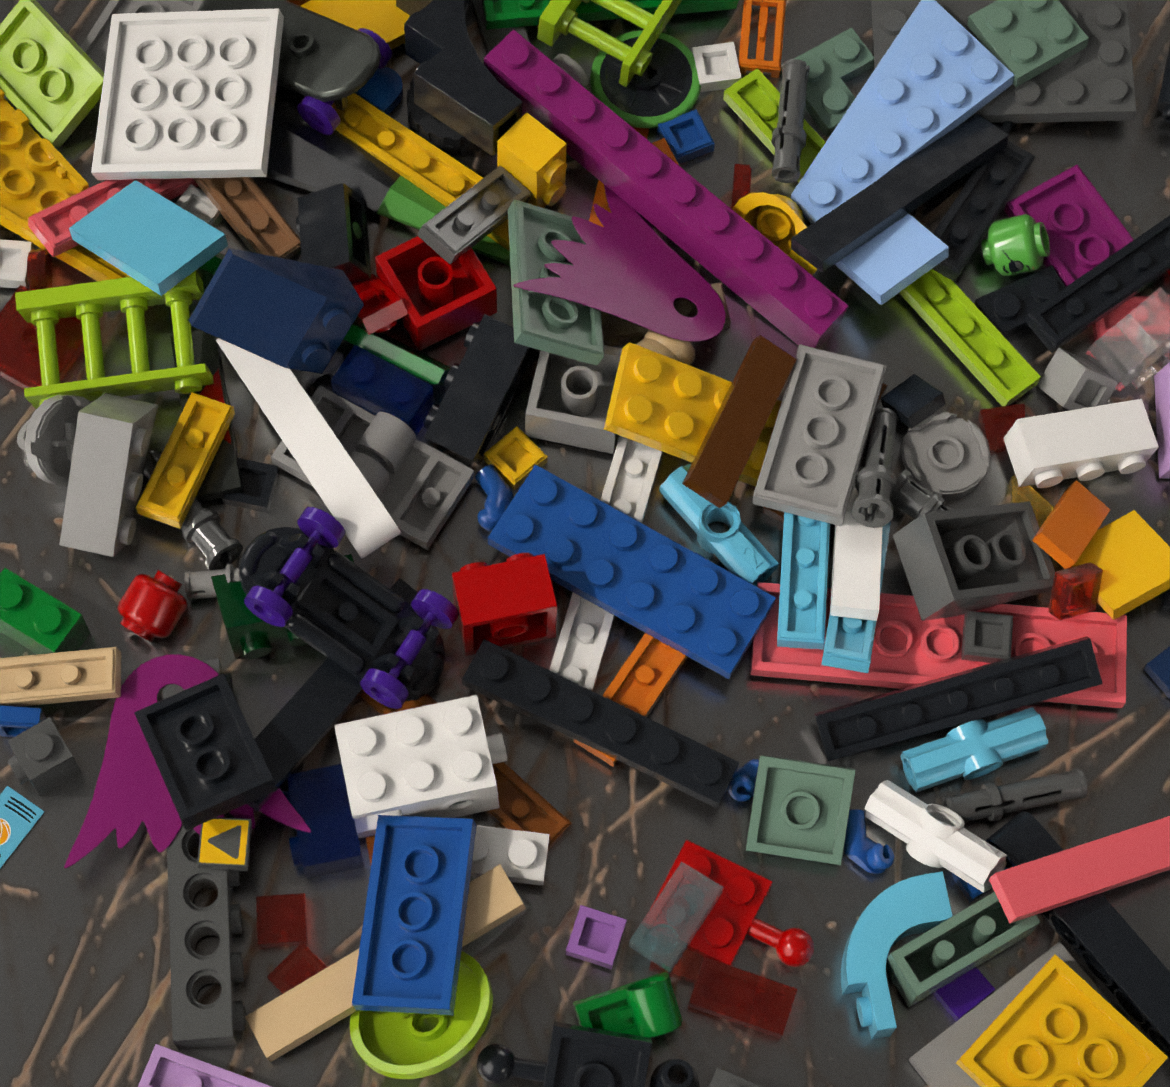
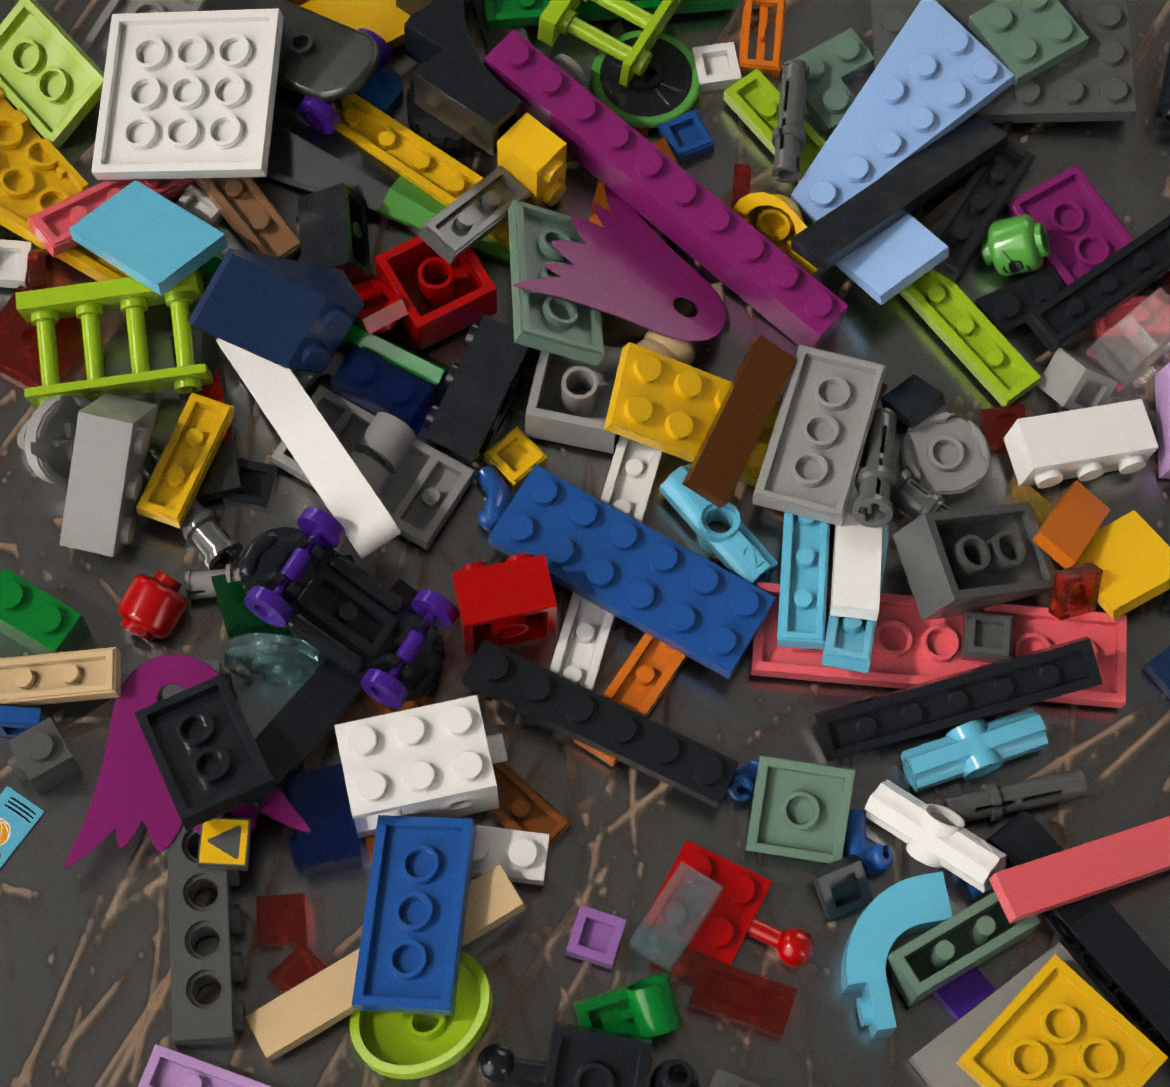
none -> clear light blue tile [223,633,320,685]
none -> black tile [811,854,873,920]

